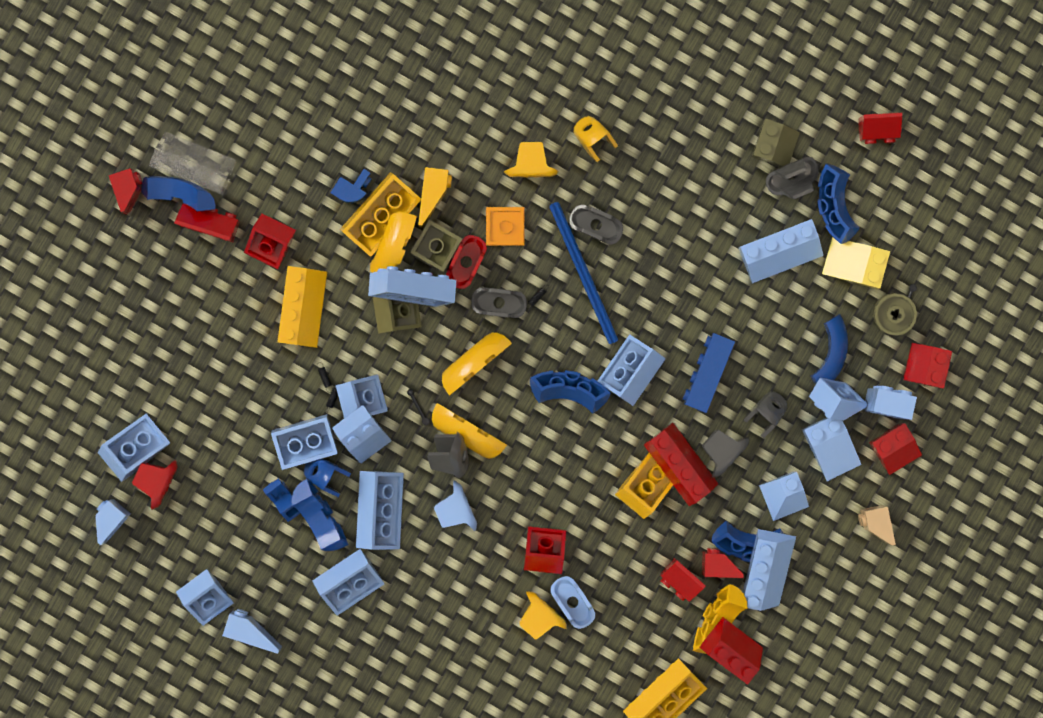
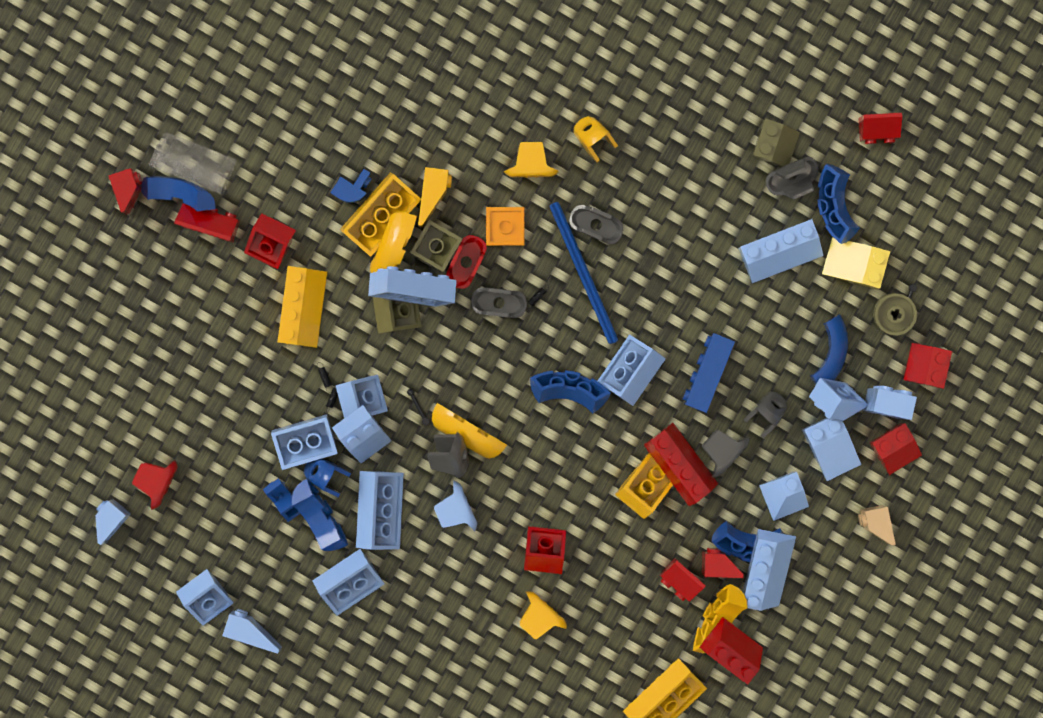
light blue slope [98,414,170,482] -> none
yellow brick [442,332,512,396] -> none
light blue piece [551,576,595,629] -> none

